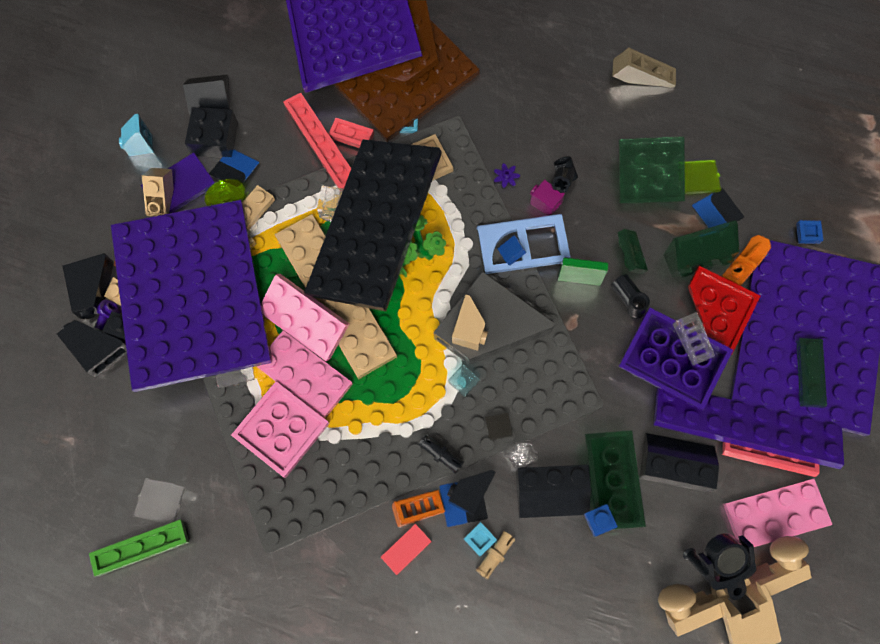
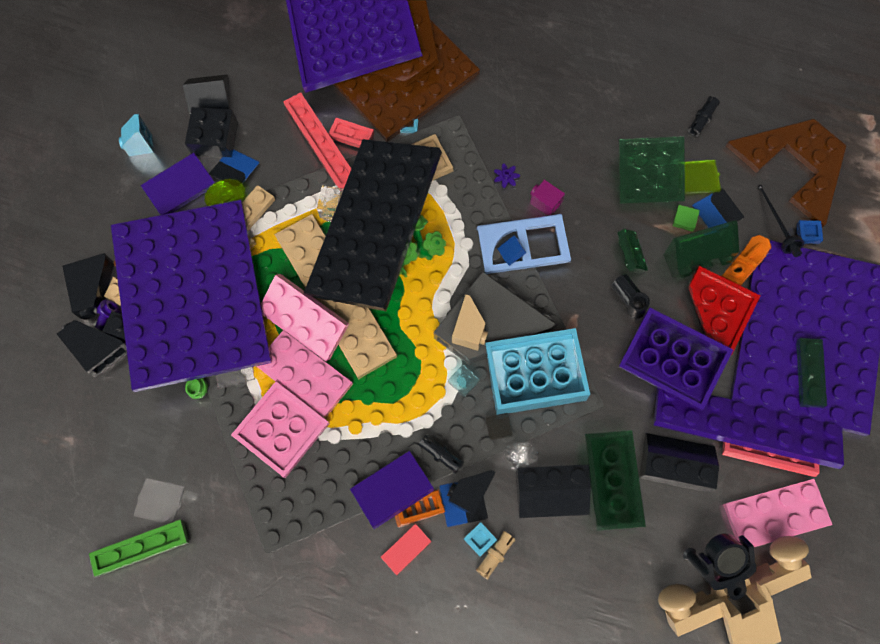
tan slope [142,168,174,217] -> none
black piece [551,156,578,193] -> none
tile [558,257,608,286] -> none
blue plate [584,504,618,537] -> none
dark tan slope [612,48,676,88] -> none
clear slope [673,312,715,366] -> none
none -> bright green plate [185,378,208,399]
none -> dark purple tile [350,451,434,530]
none -> medium azure slope [485,328,590,415]
none -> bright green tile [672,205,700,232]
none -> black pin [688,96,720,137]
none -> reddish brown wing [726,119,846,228]
none -> black sword [758,185,805,257]

